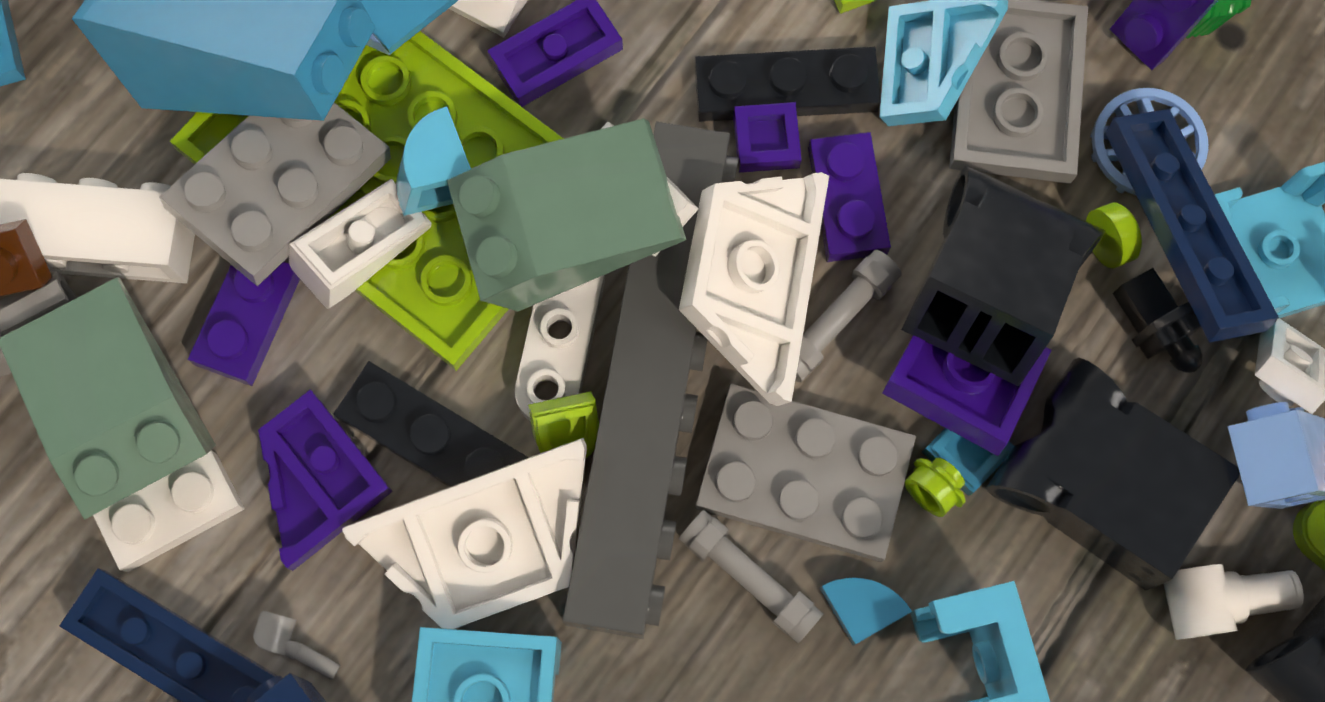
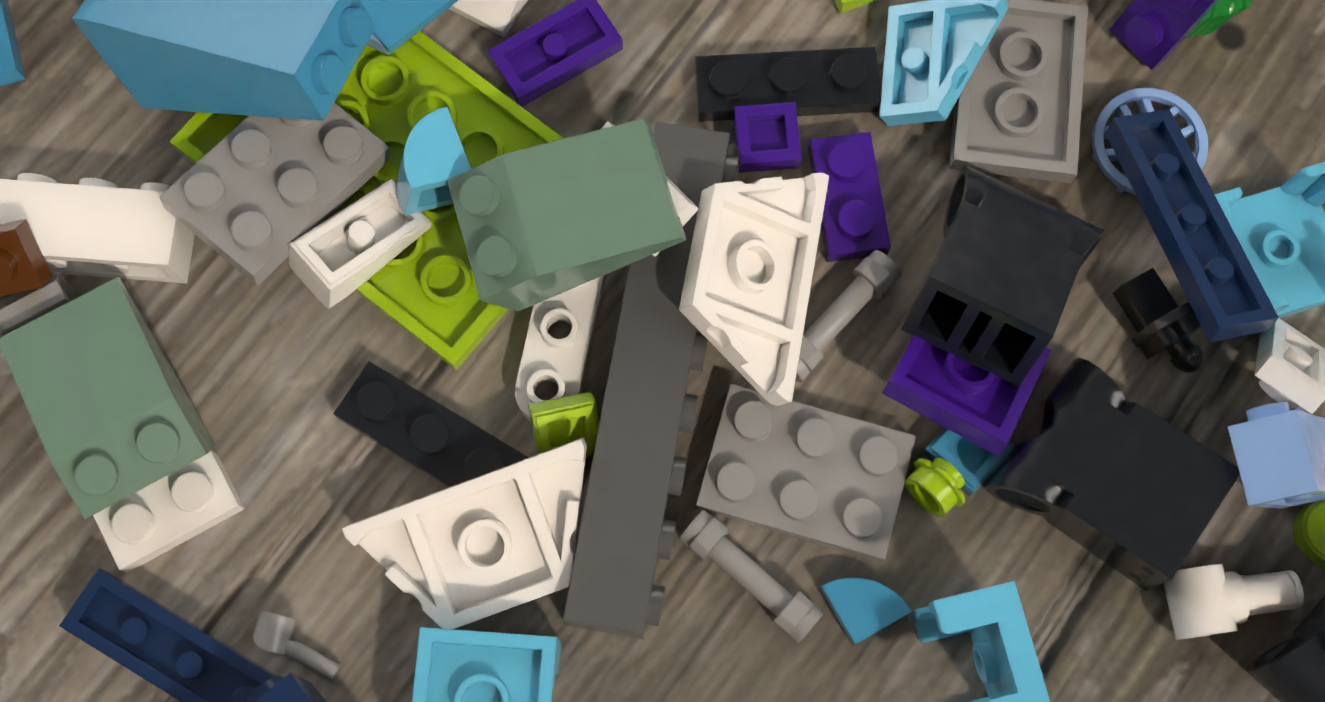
dark purple plate [187,262,300,386] -> none
dark purple wing [258,389,393,571] -> none
lime tile [1086,202,1142,268] -> none

